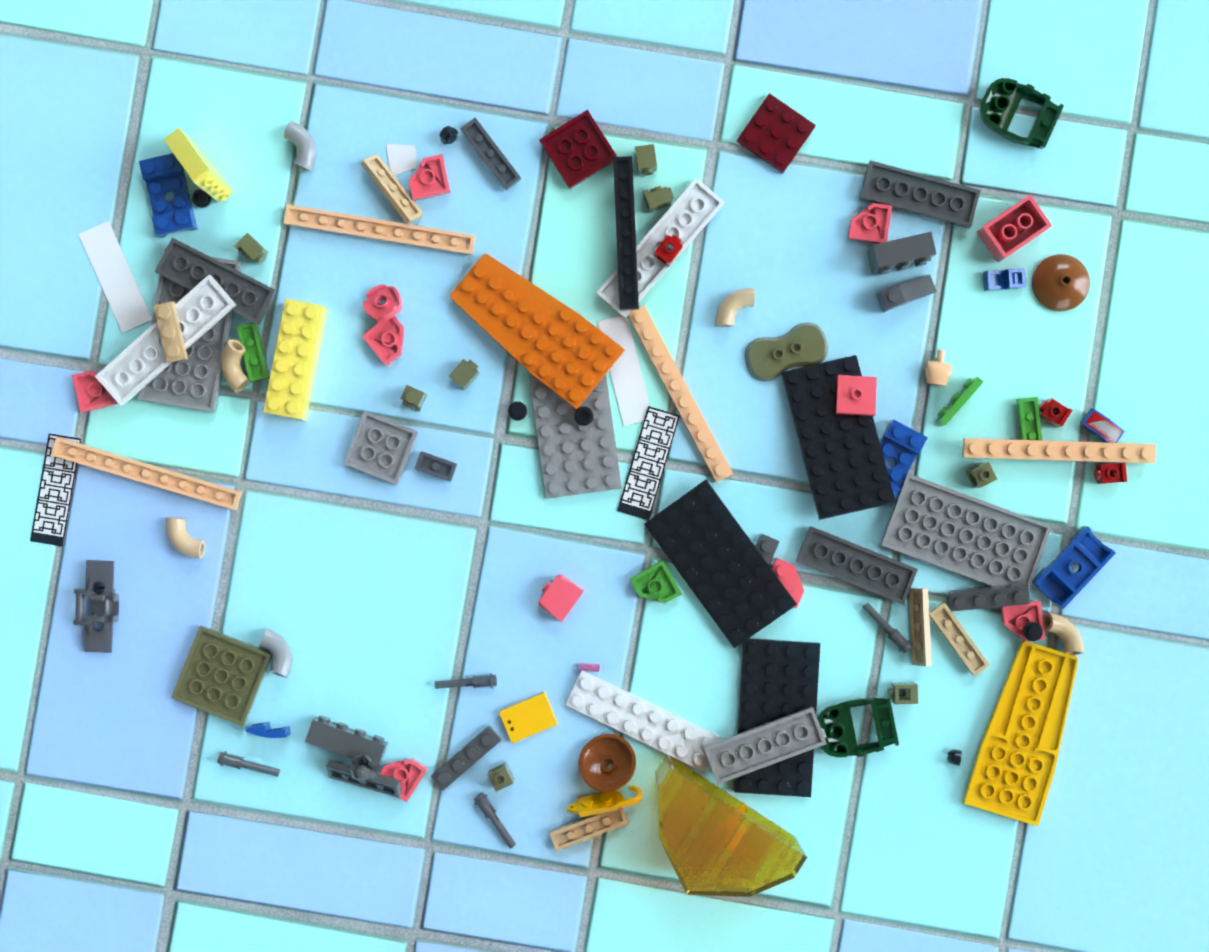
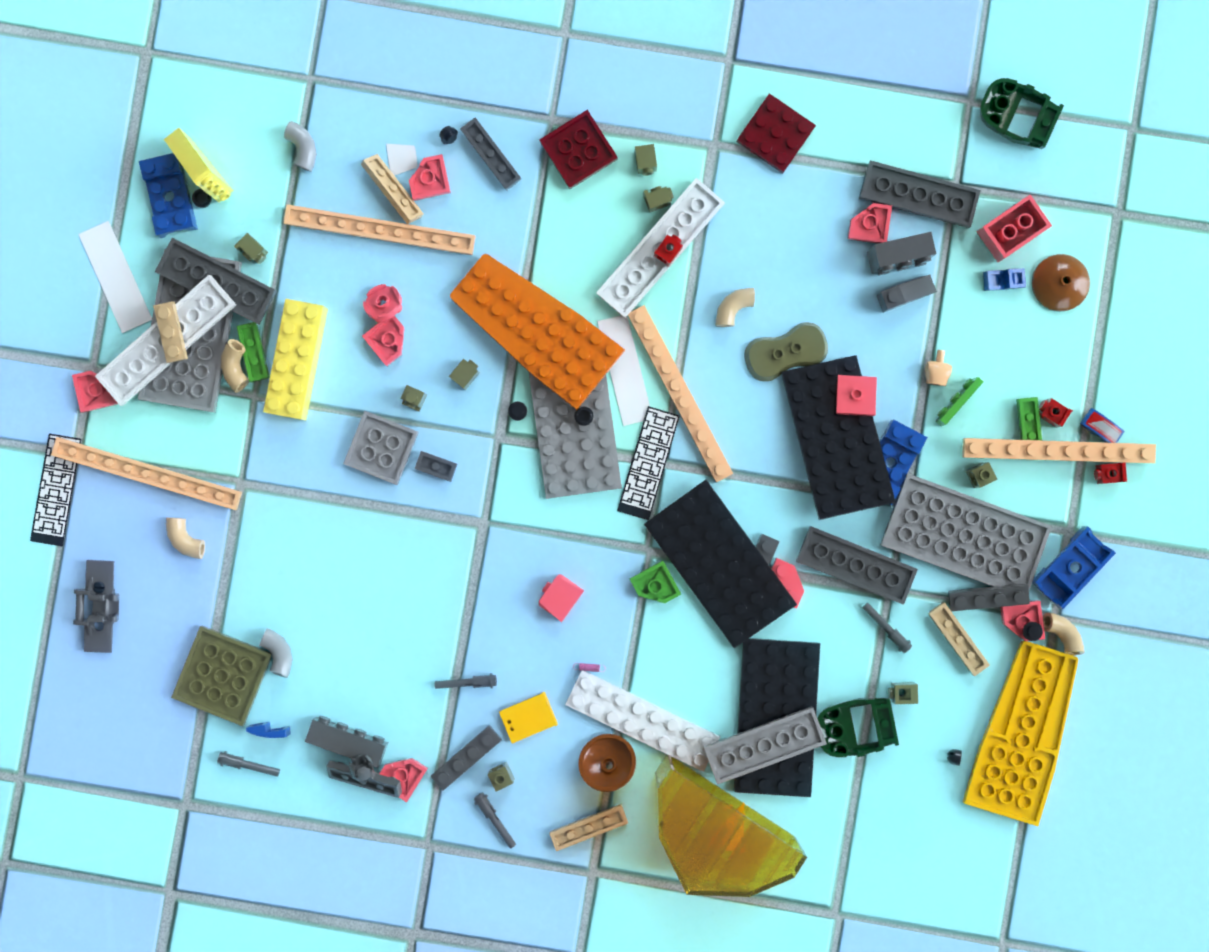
yellow plate [566,786,643,817] -> none
black plate [613,156,639,311] -> none
tan plate [909,588,932,666] -> none

